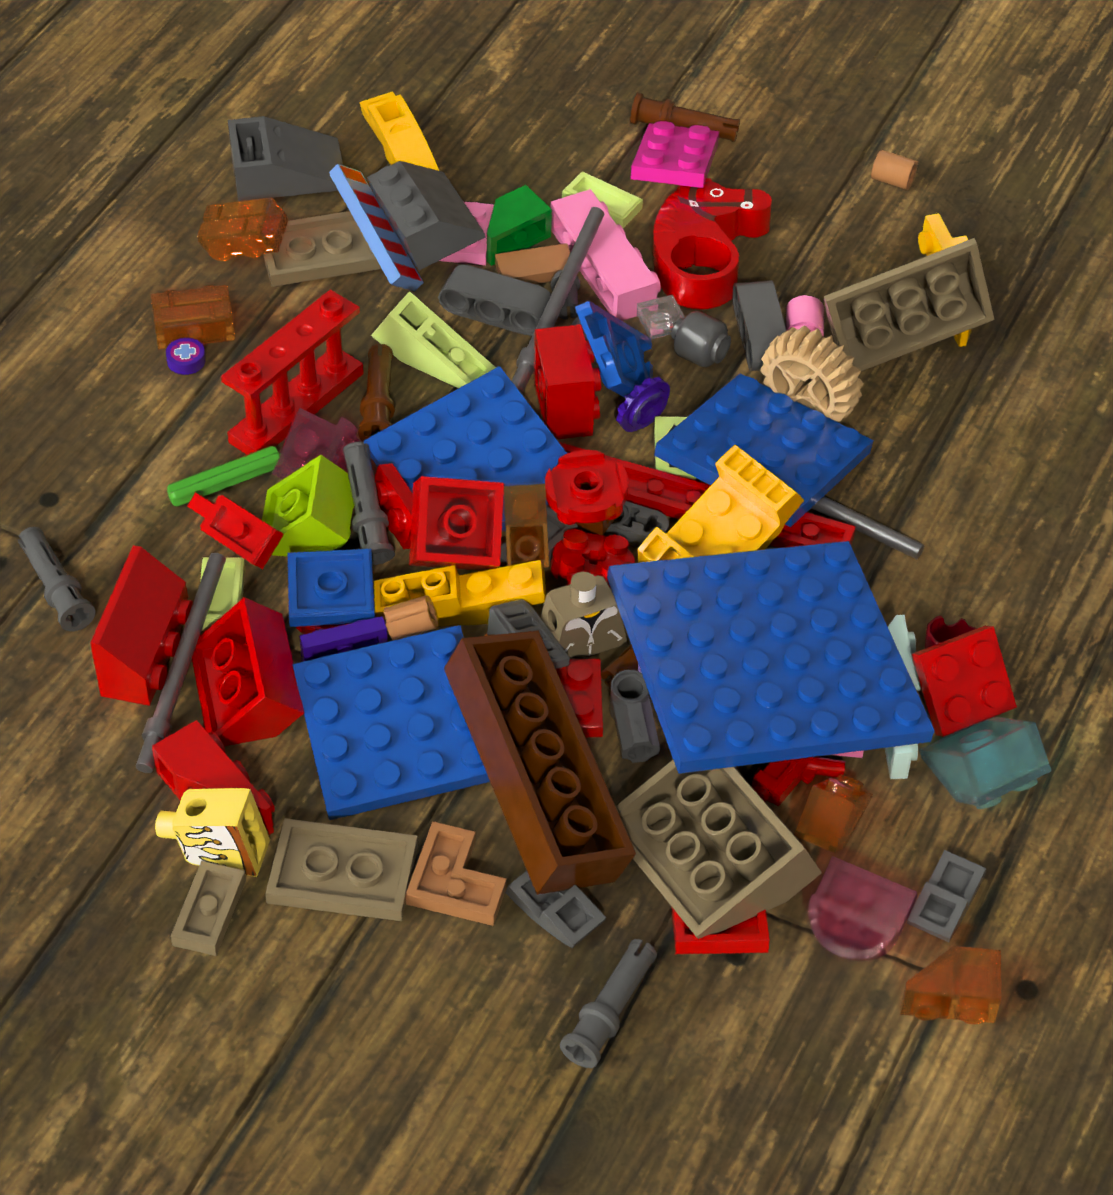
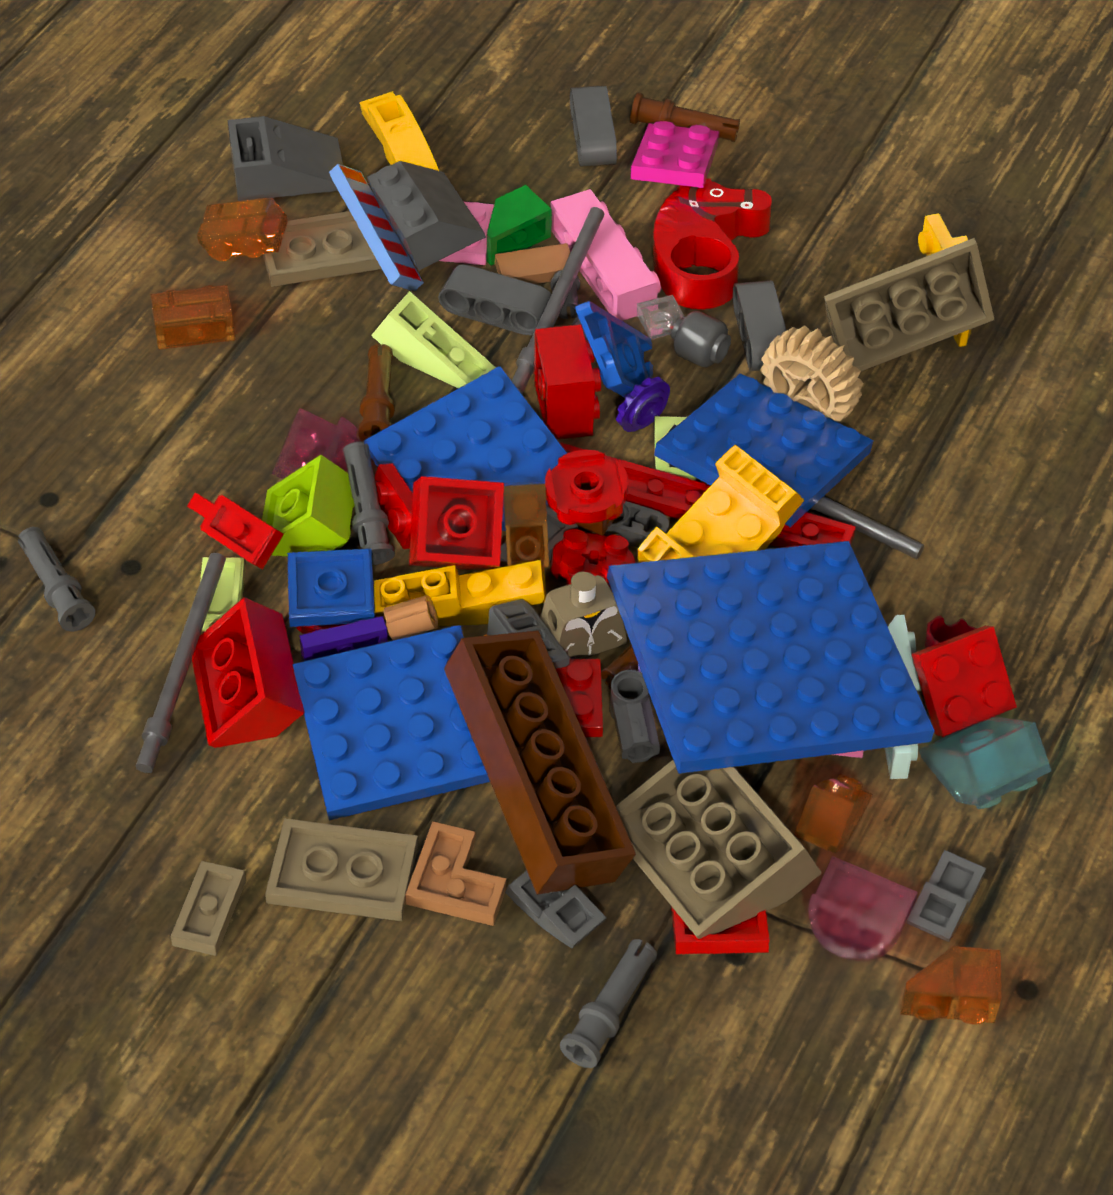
red slope [90,545,193,706] -> none
red slope [152,720,275,835] -> none
light yellow torso [155,788,270,877] -> none
tile [166,338,206,375] -> none
bright green axle [167,446,282,507] -> none
red fence [221,289,364,455] -> none
yellowish green tile [562,172,643,228] -> none
red piece [752,756,846,806] -> none
bright pink brick [786,295,824,337] -> none
medium nougat piece [871,150,918,190] -> none
none -> dark grey beam [570,86,617,167]

